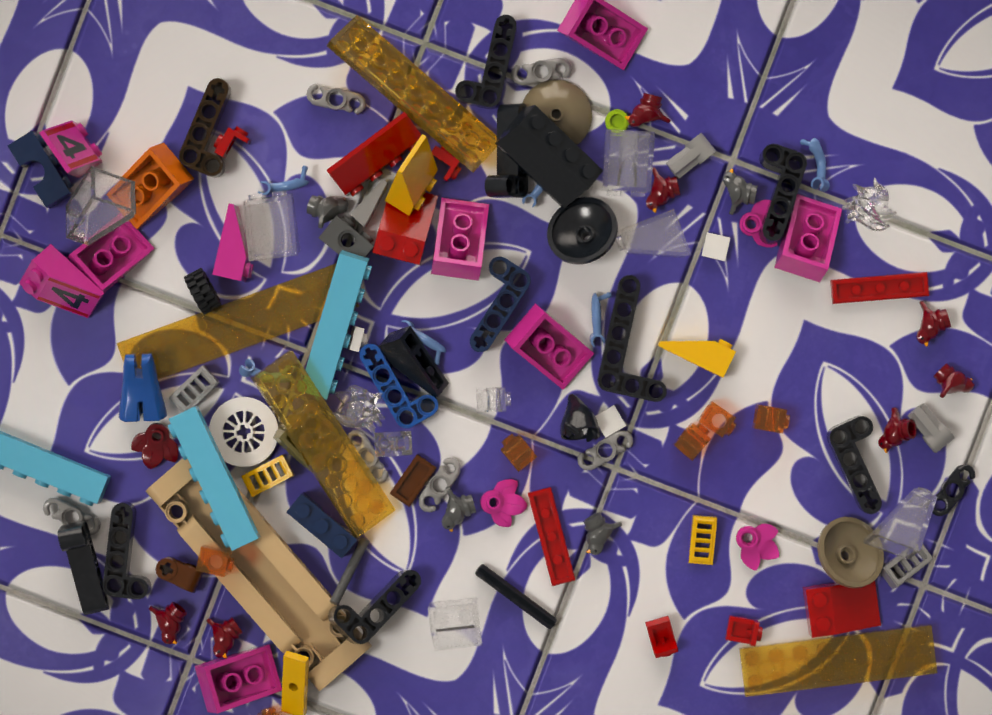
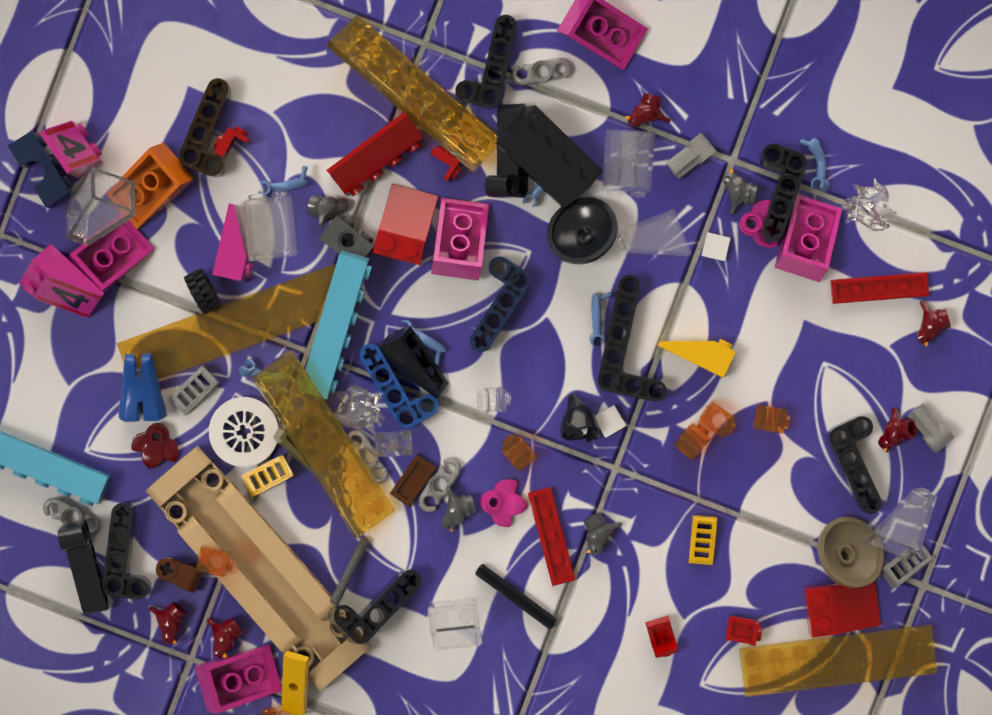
medium azure brick [168,406,261,551] -> none
dark blue arch [286,492,359,558] -> none
light grey piece [306,84,366,115] -> none
white plate [348,326,367,352] -> none
light grey slope [351,180,388,228] -> none
yellow slope [385,134,438,216] -> none
dark pink slope [504,303,594,390] -> none
dark tan dish [522,80,592,145] -> none
light grey piece [577,430,633,470] -> none
lime tile [605,109,629,134] -> none
dark red animal [646,167,681,213] -> none
dark pink plate [736,524,779,571] -> none
black piece [929,464,975,516] -> none
dark red animal [933,363,975,398] -> none

